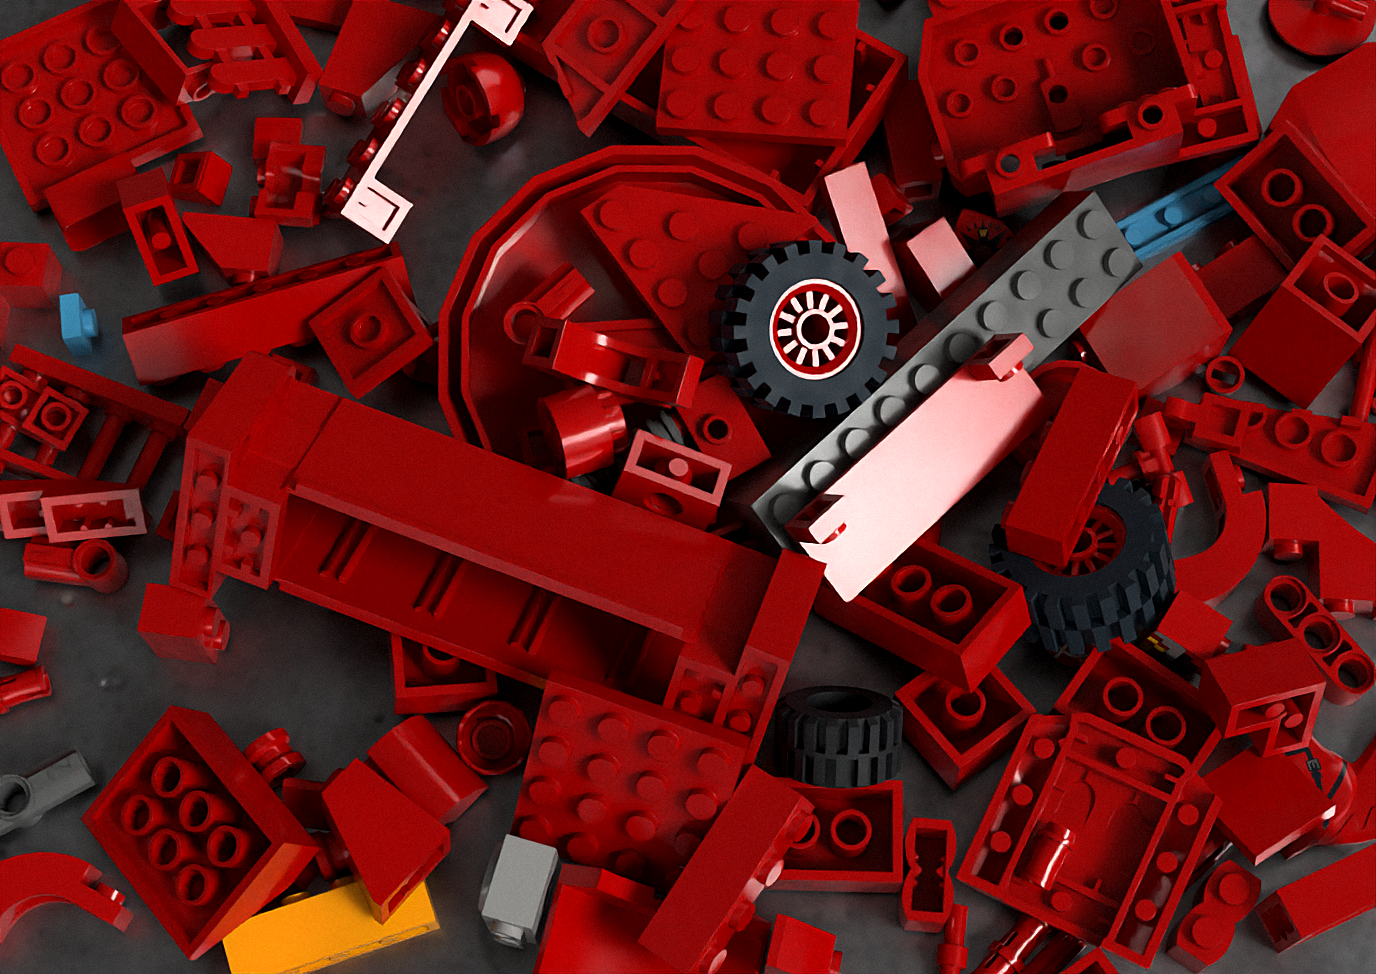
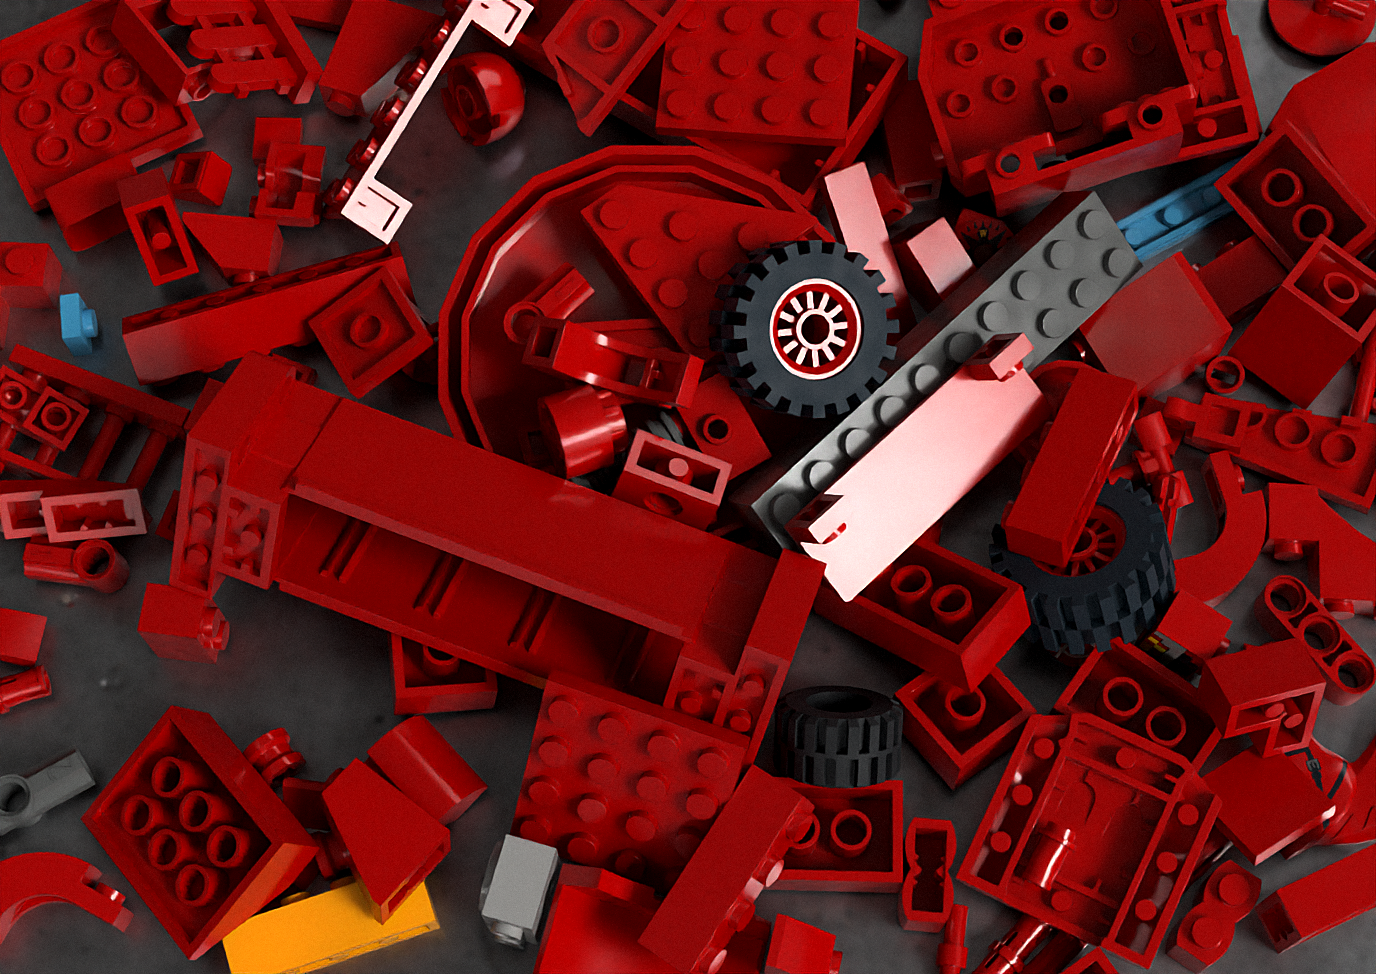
red hair [455,699,533,775] -> none

